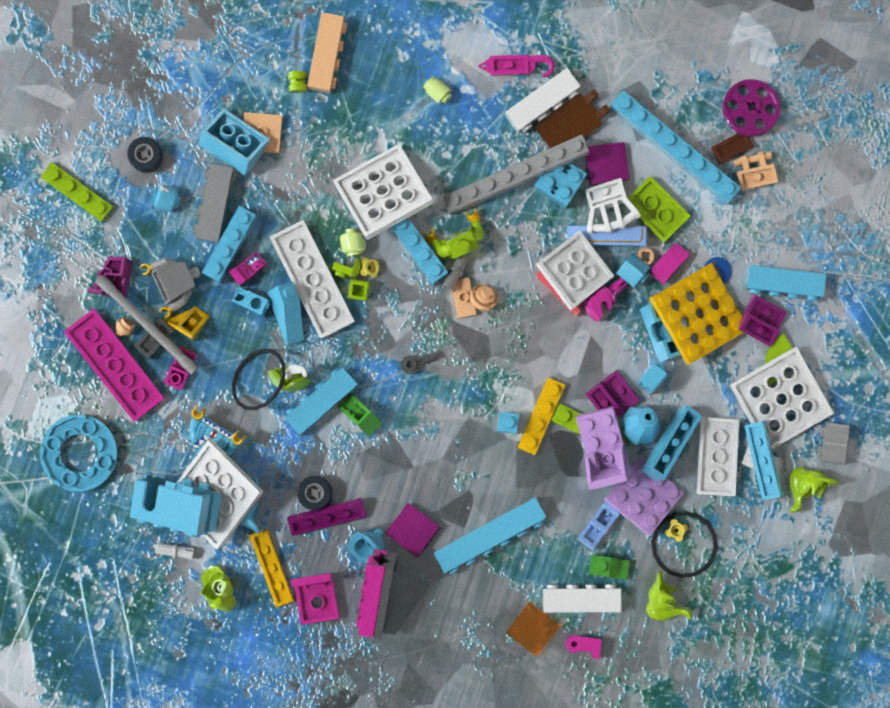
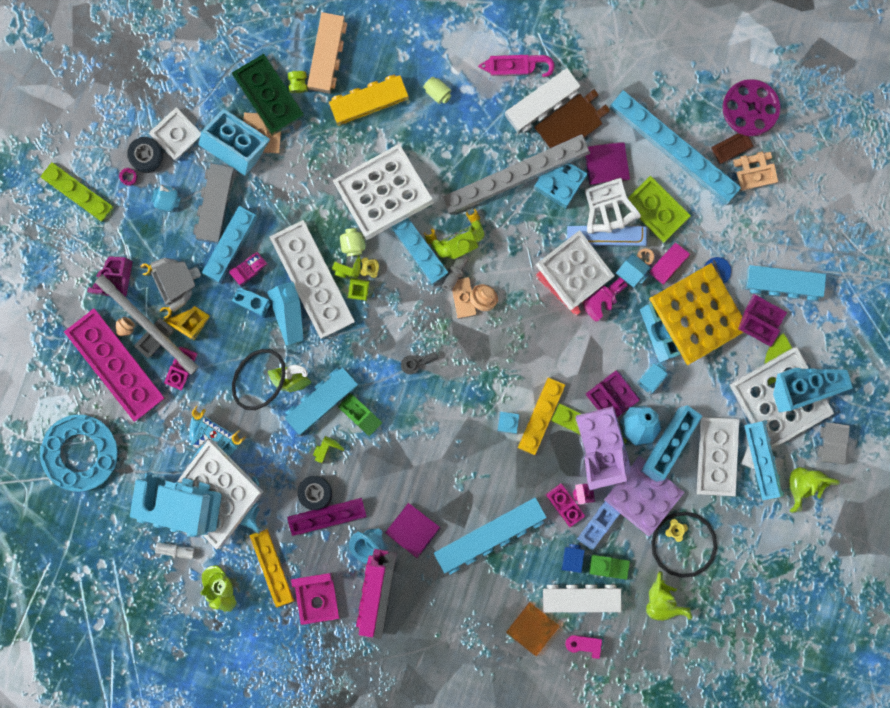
none -> dark pink bush [119,168,137,186]
none -> white plate [149,107,201,162]
none -> dark green plate [232,54,304,136]
none -> lime plate [313,436,344,464]
none -> yellow brick [329,74,409,126]
none -> dark pink slope [545,483,585,527]
none -> blue brick [561,544,585,573]
none -> dark pink plate [573,483,596,504]
none -> medium azure wedge [773,368,853,413]

